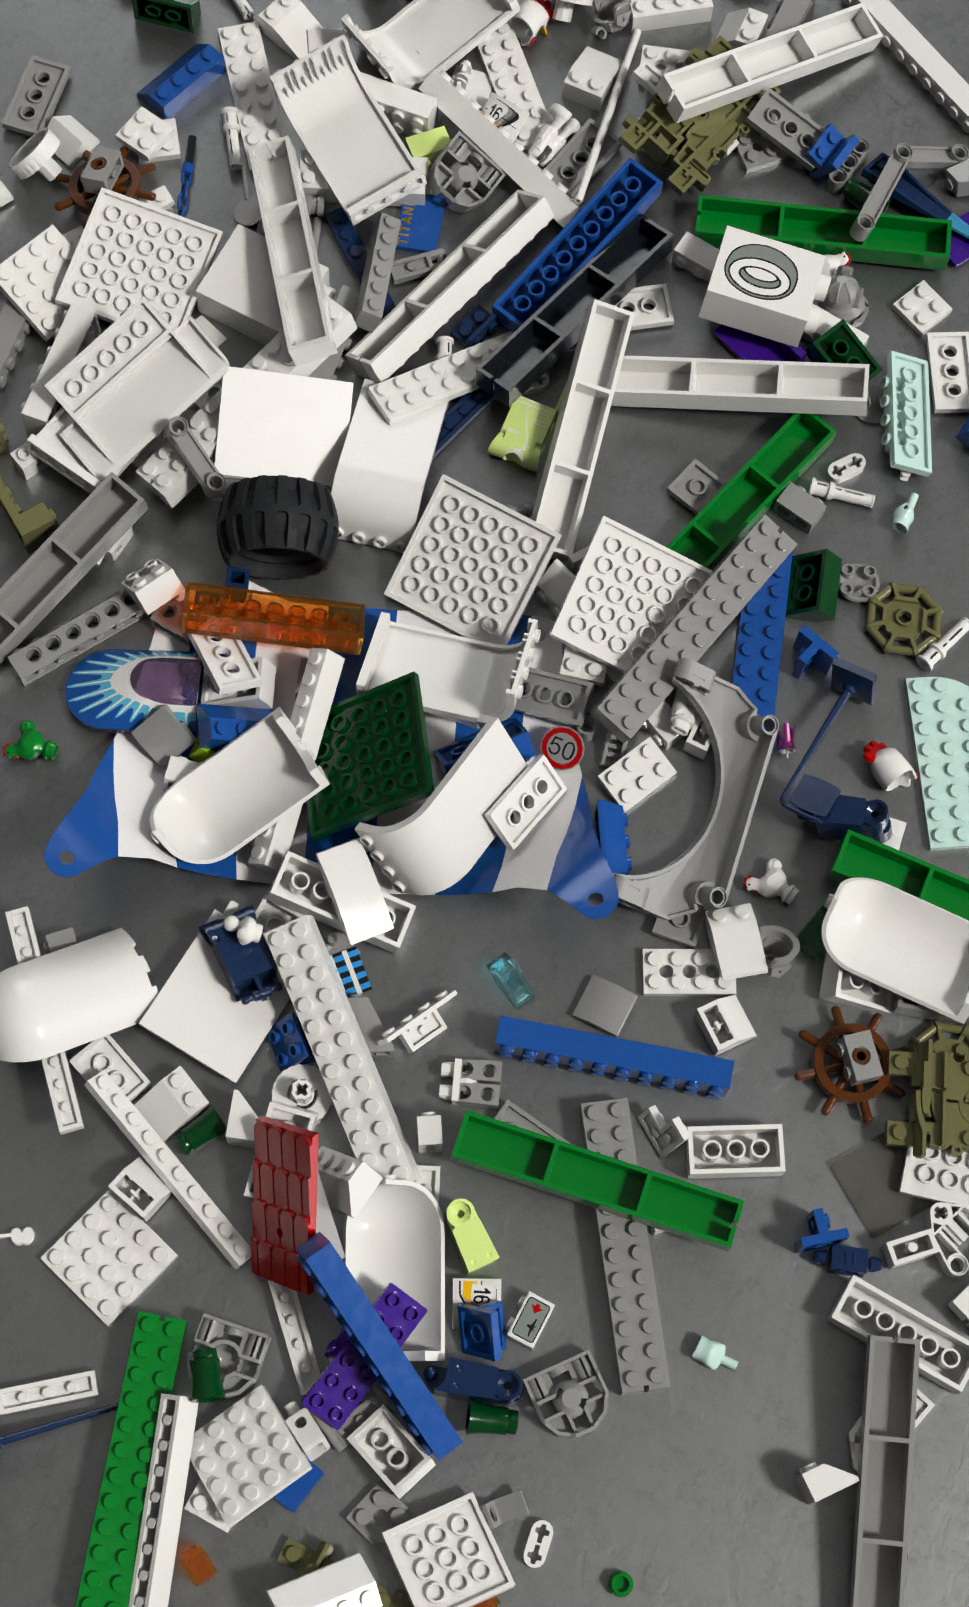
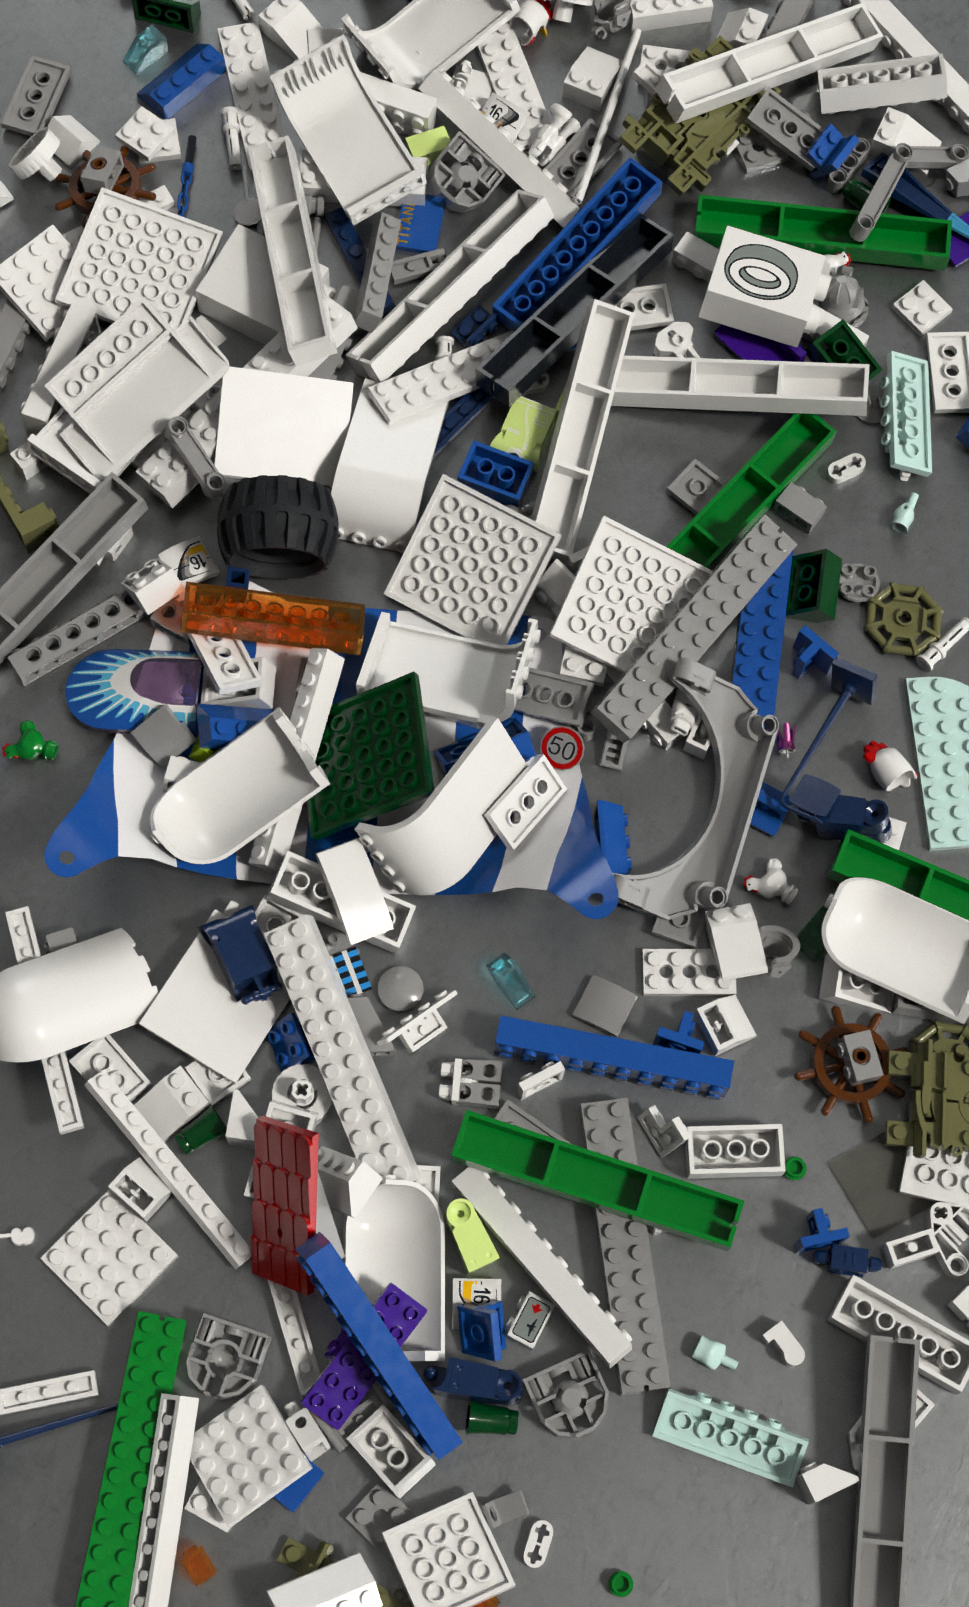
dark green plant [191,1348,226,1403] -> none
white animal [223,915,263,945] -> none
white brick [417,1112,443,1154] -> none
white plate [596,737,677,813] -> none
white pin [808,477,875,509] -> none
none -> clear light blue slope [123,24,168,75]
none -> slope [157,536,220,591]
none -> white plate [185,1060,251,1107]
none -> light grey dish [377,966,424,1011]
none -> white brick [452,1167,632,1368]
none -> blue brick [457,440,535,507]
none -> white plate [517,1061,565,1100]
none -> light aqua plate [652,1388,809,1488]
none -> white hinge [653,322,700,358]
none -> blue bracket [653,1011,705,1054]
none -> blue bracket [750,782,792,837]
none -> white leg [760,1320,805,1367]
none -> green plate [784,1157,807,1181]
none -> white brick [817,53,947,114]
none -> white slope [869,107,942,176]

